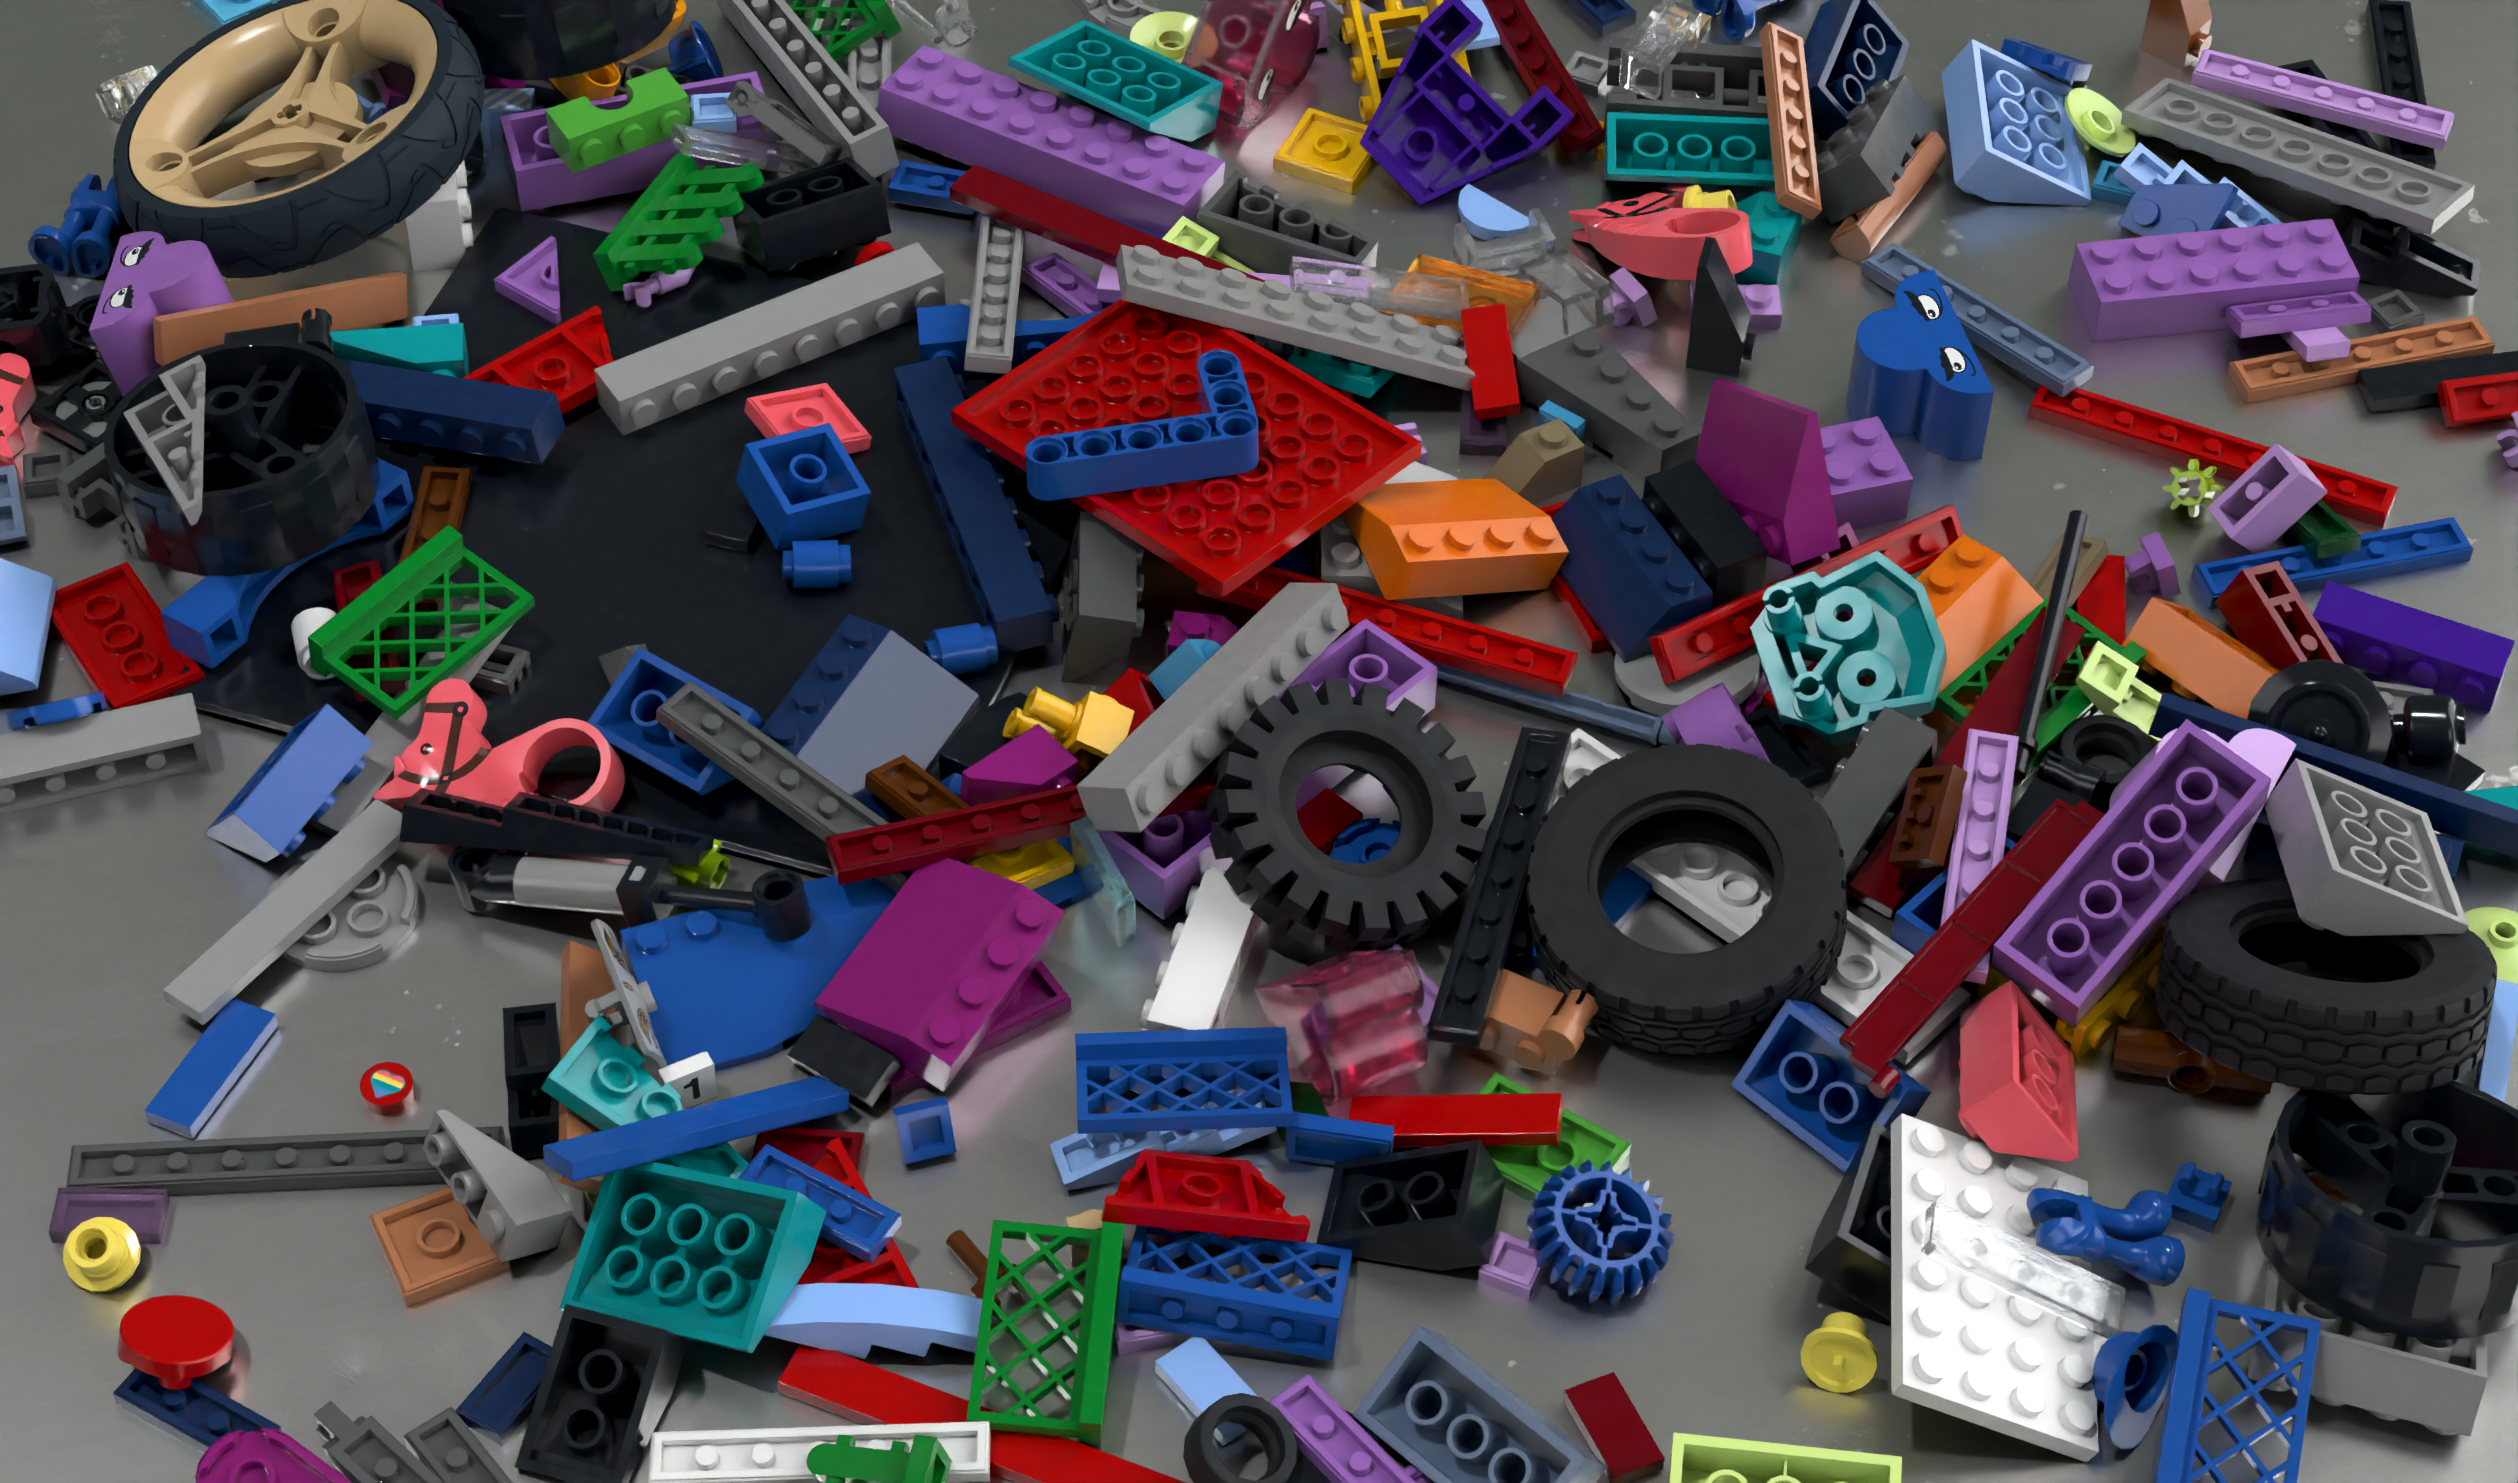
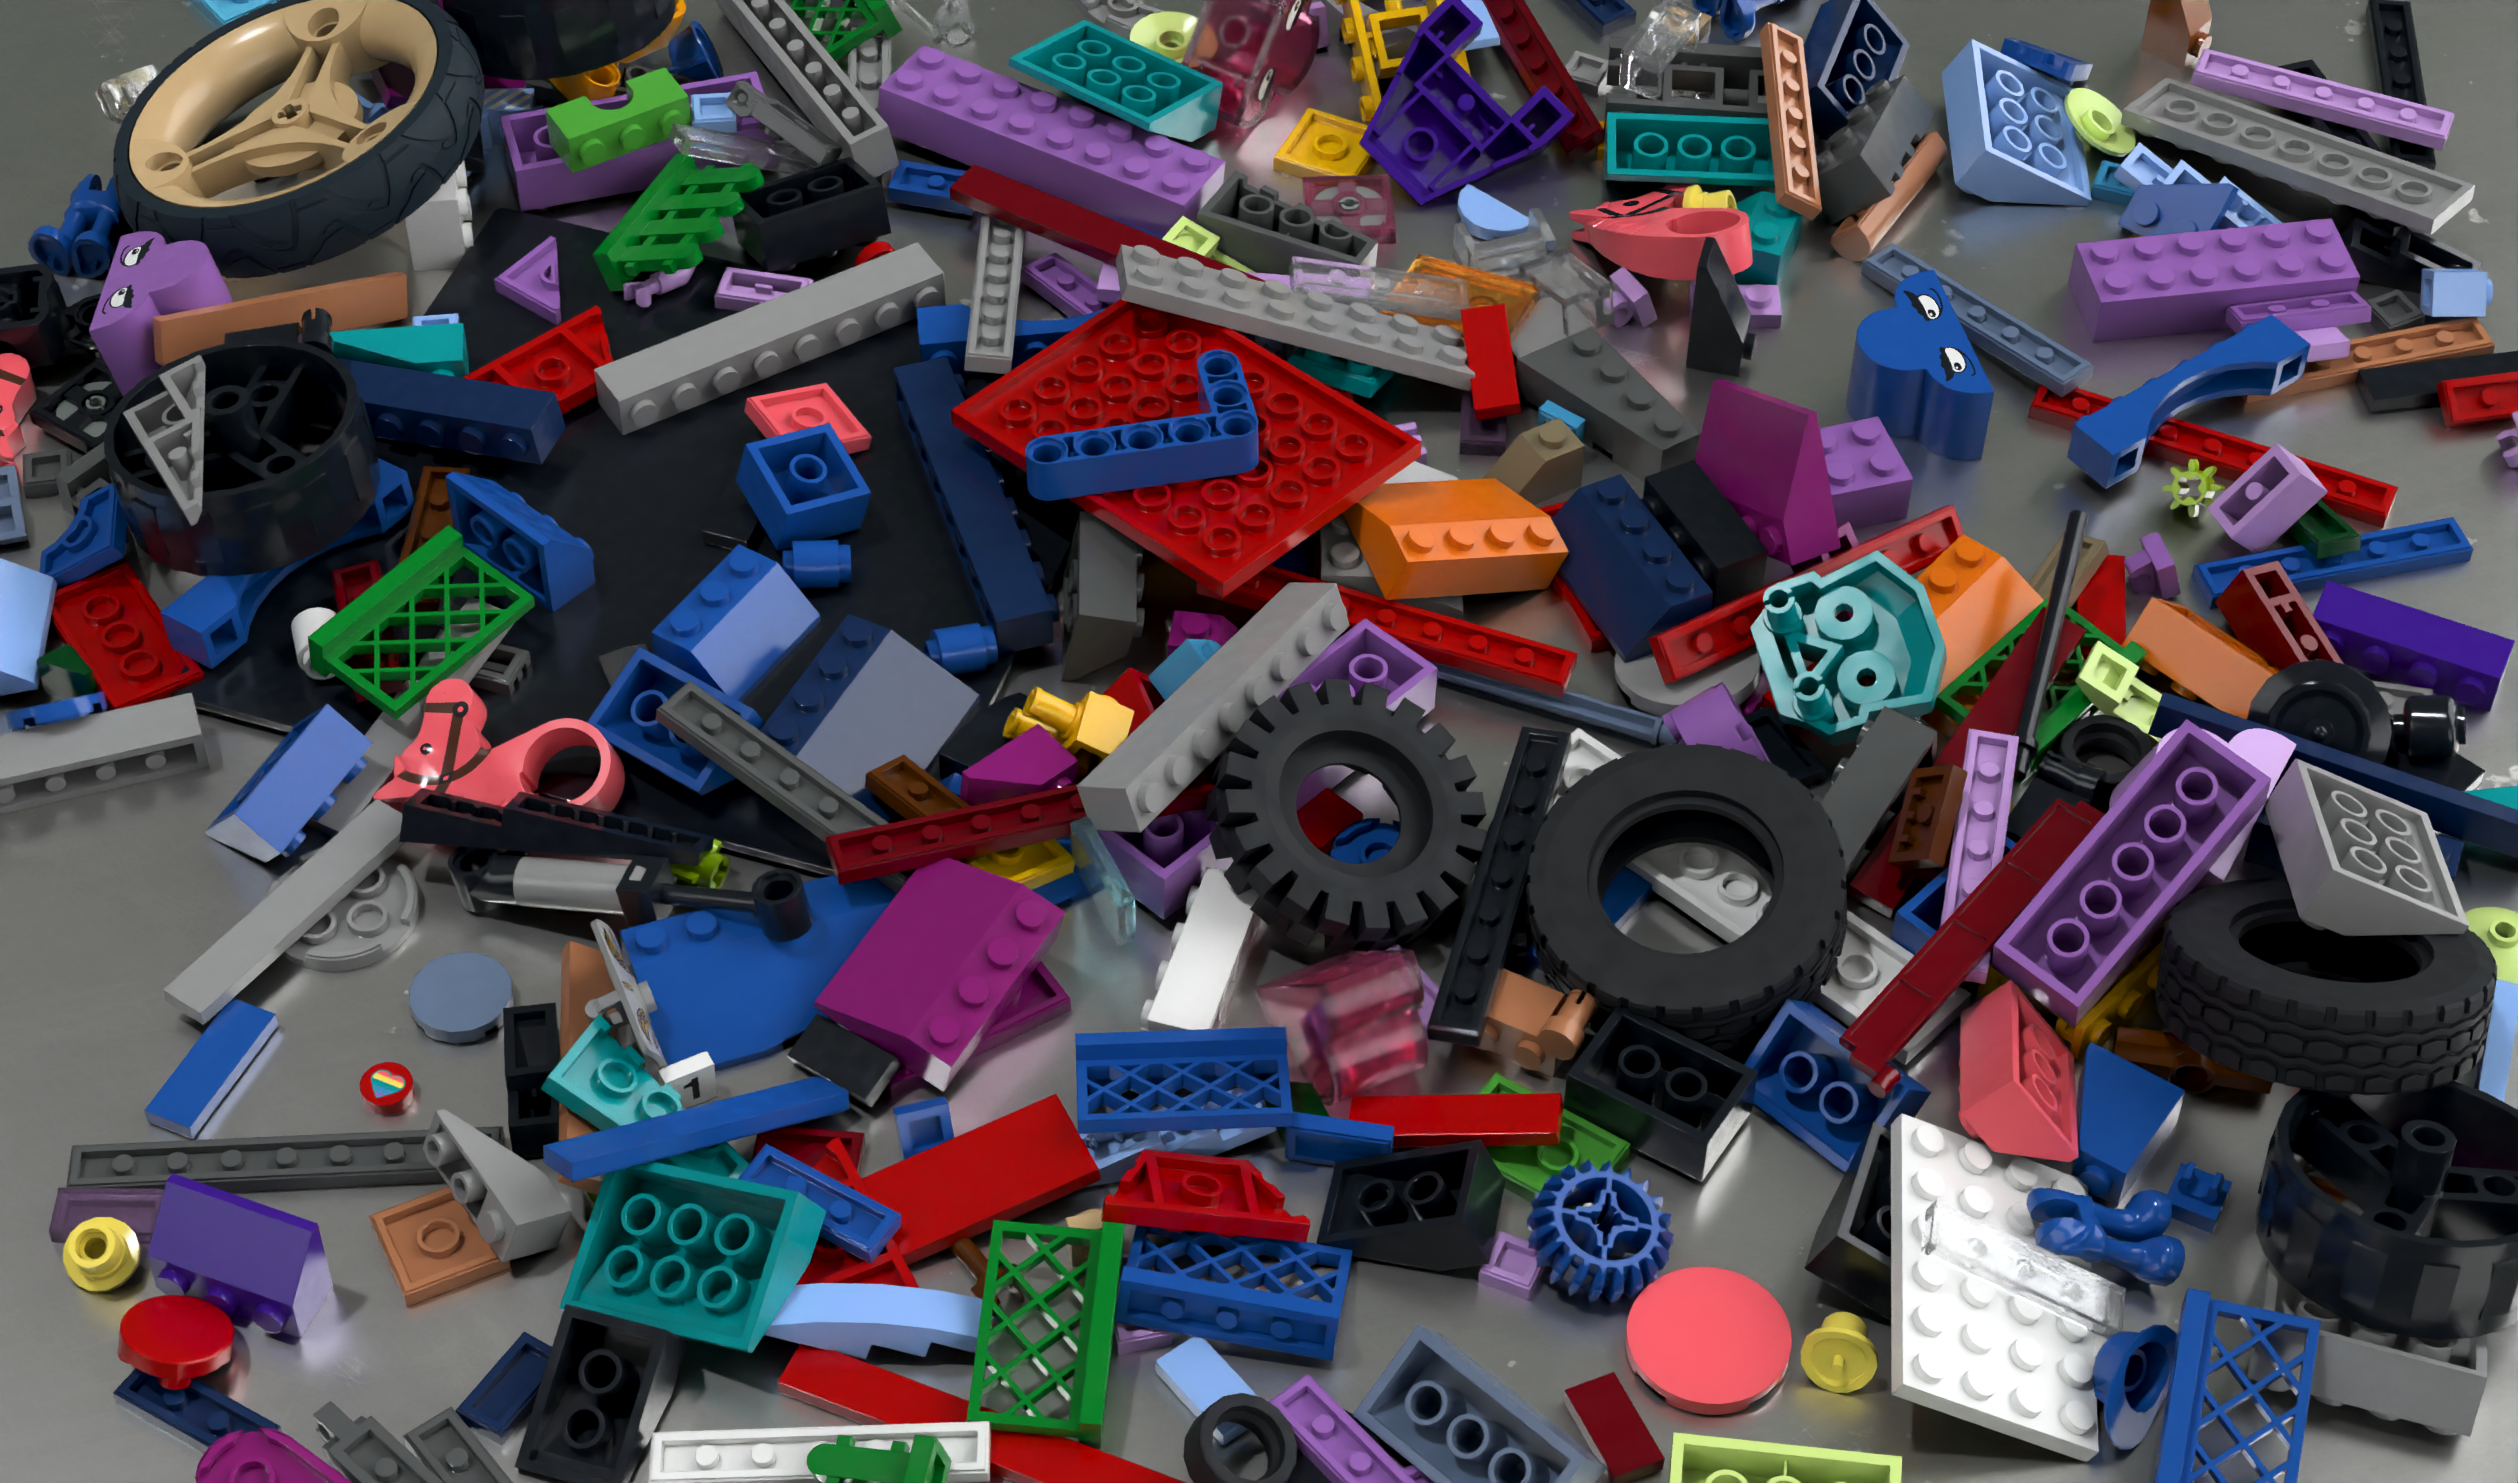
none -> dark green slope [36,644,97,699]
none -> blue tile [39,483,127,590]
none -> dark purple slope [147,1173,333,1338]
none -> sand blue tile [409,952,514,1044]
none -> blue slope [445,471,596,613]
none -> blue slope [651,544,821,703]
none -> lavender tile [714,267,813,311]
none -> red tile [862,1094,1101,1266]
none -> clear pink piece [1302,174,1397,244]
none -> black brick [1563,1005,1758,1182]
none -> coral tile [1625,1267,1792,1415]
none -> blue arch [2067,314,2311,489]
none -> blue slope [2071,1042,2186,1206]
none -> light blue brick [2420,269,2493,317]

